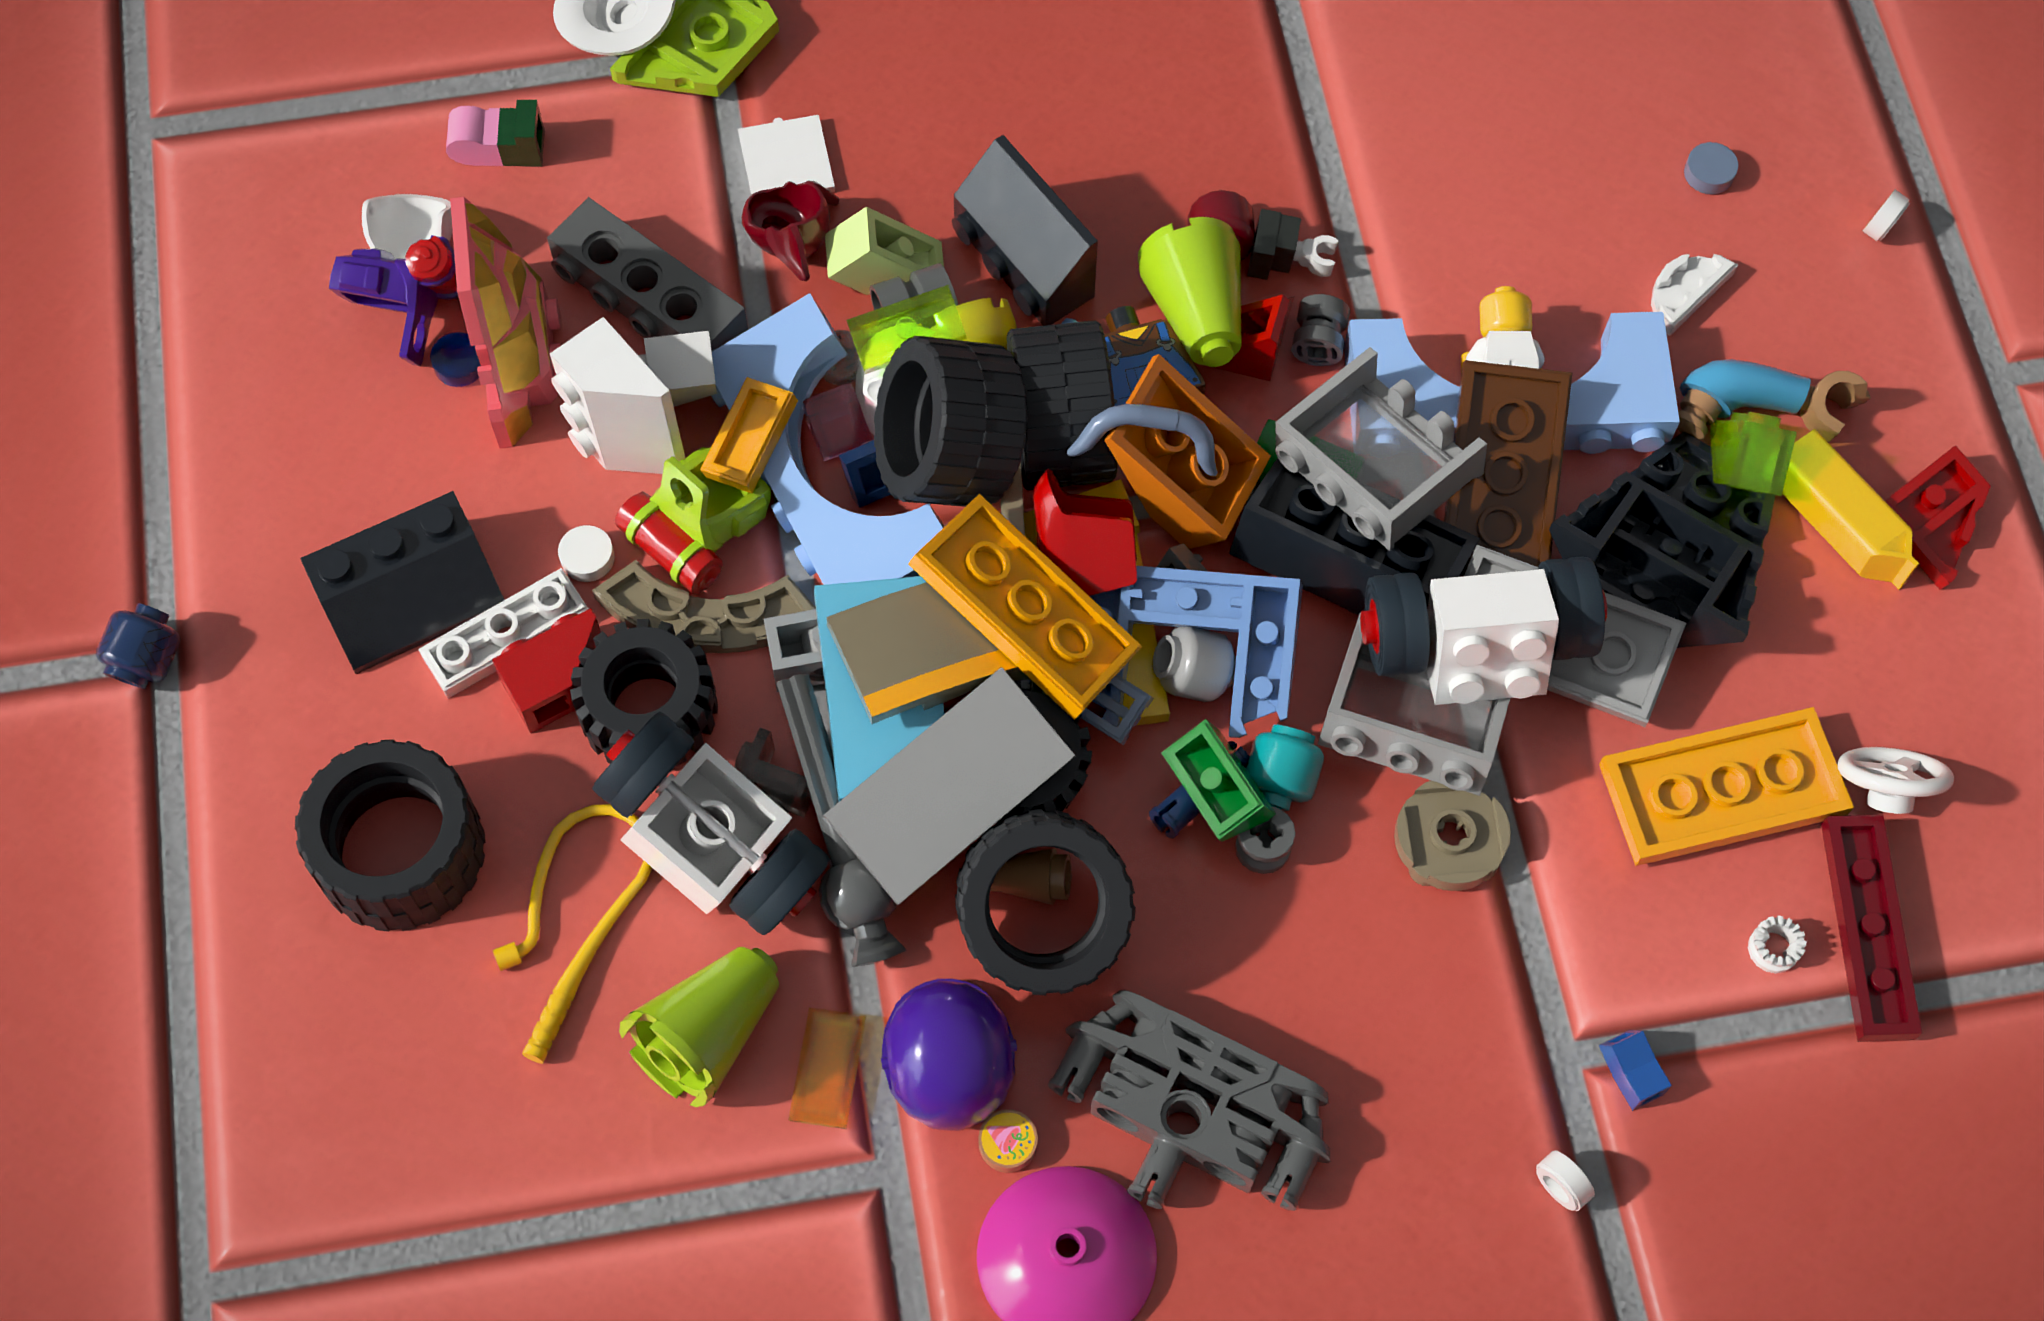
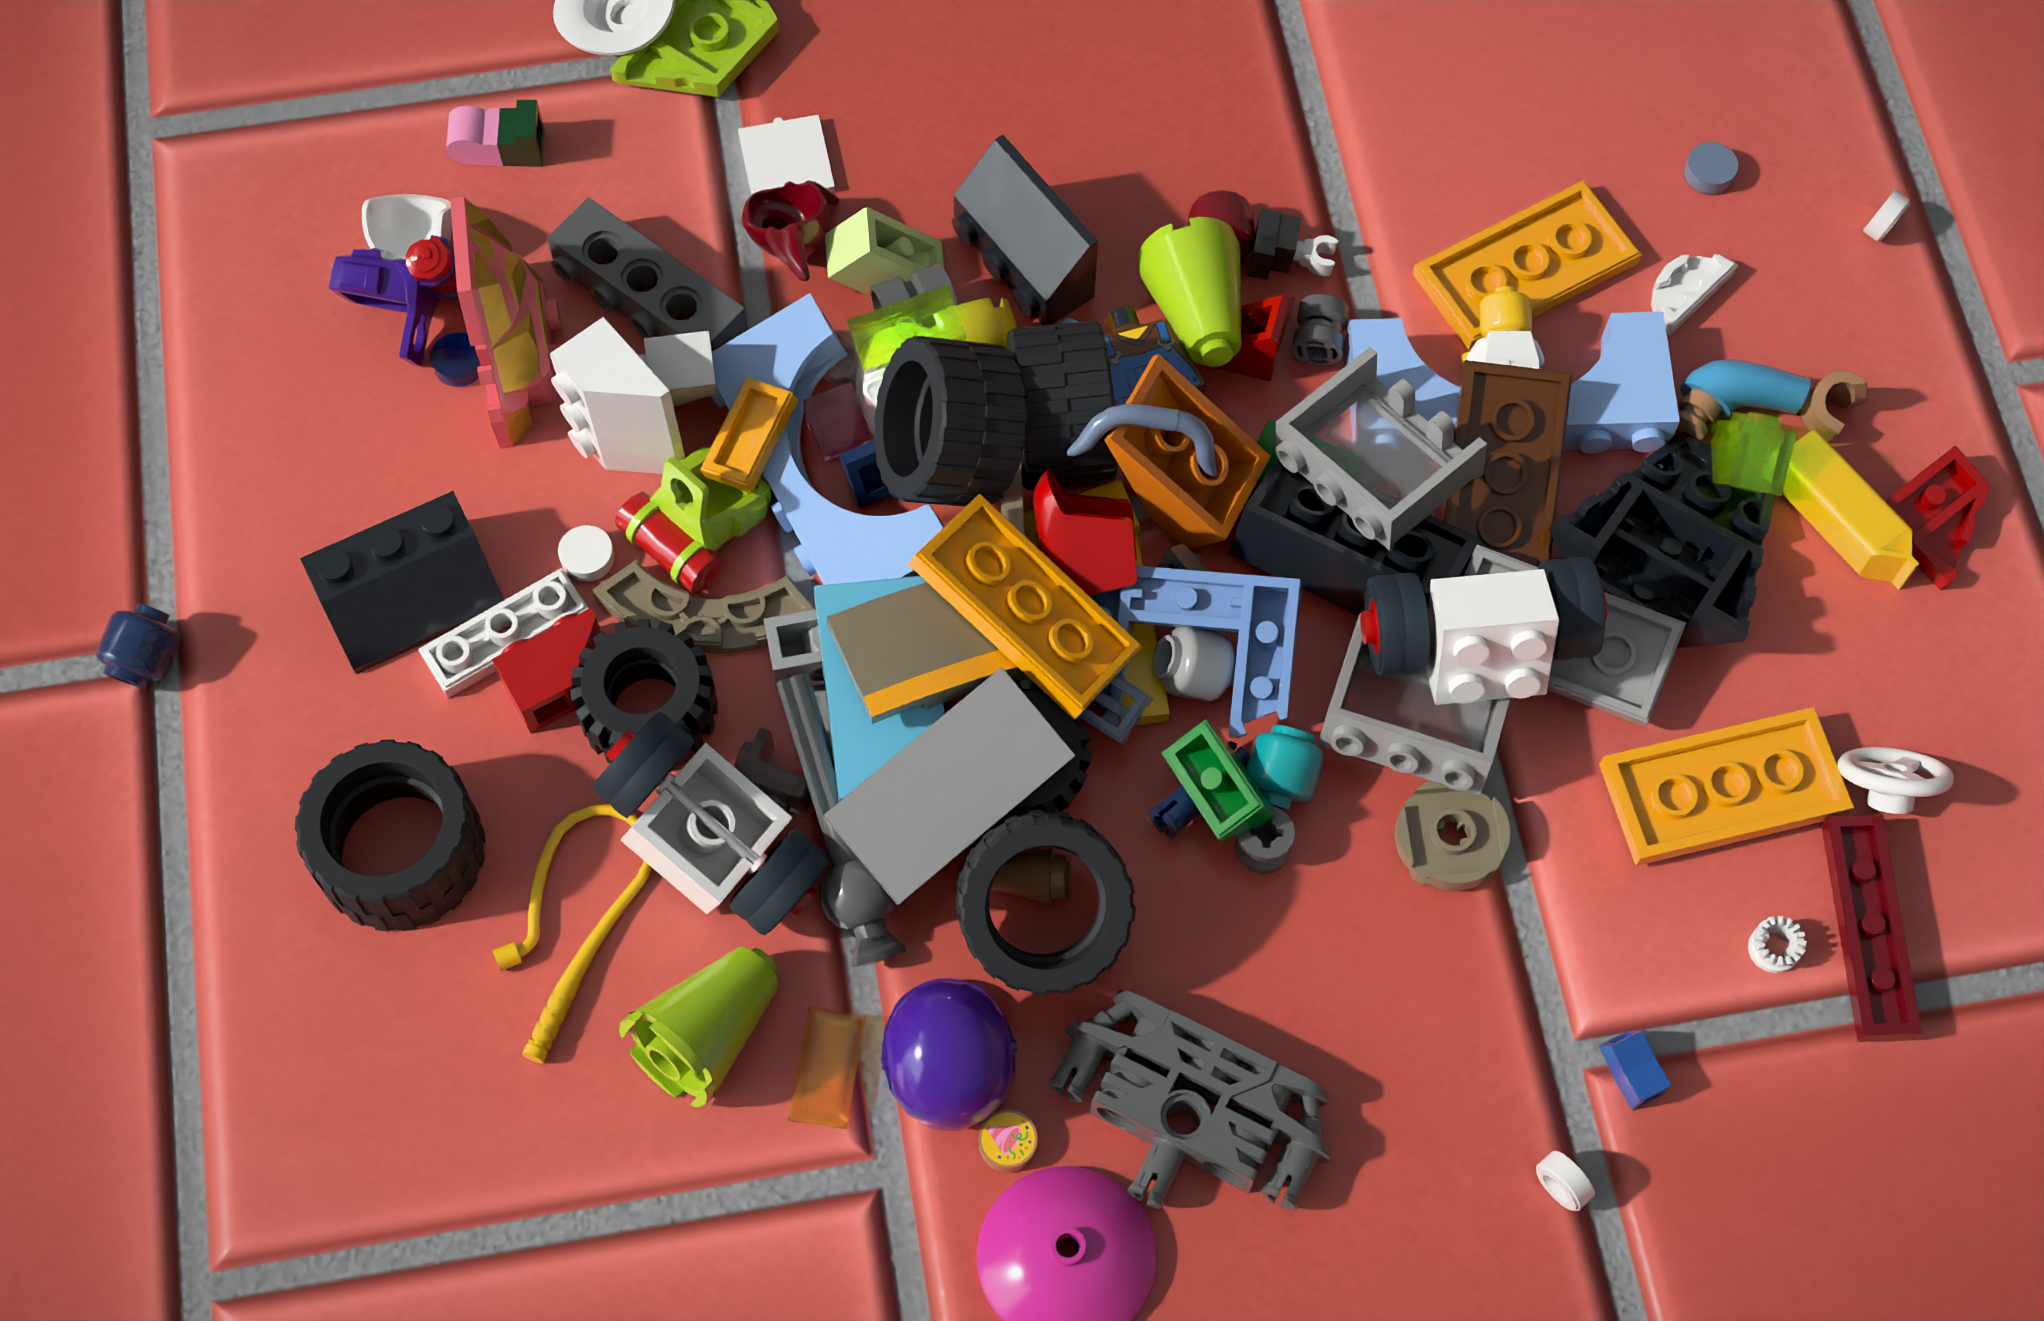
none -> light orange tile [1412,180,1642,351]

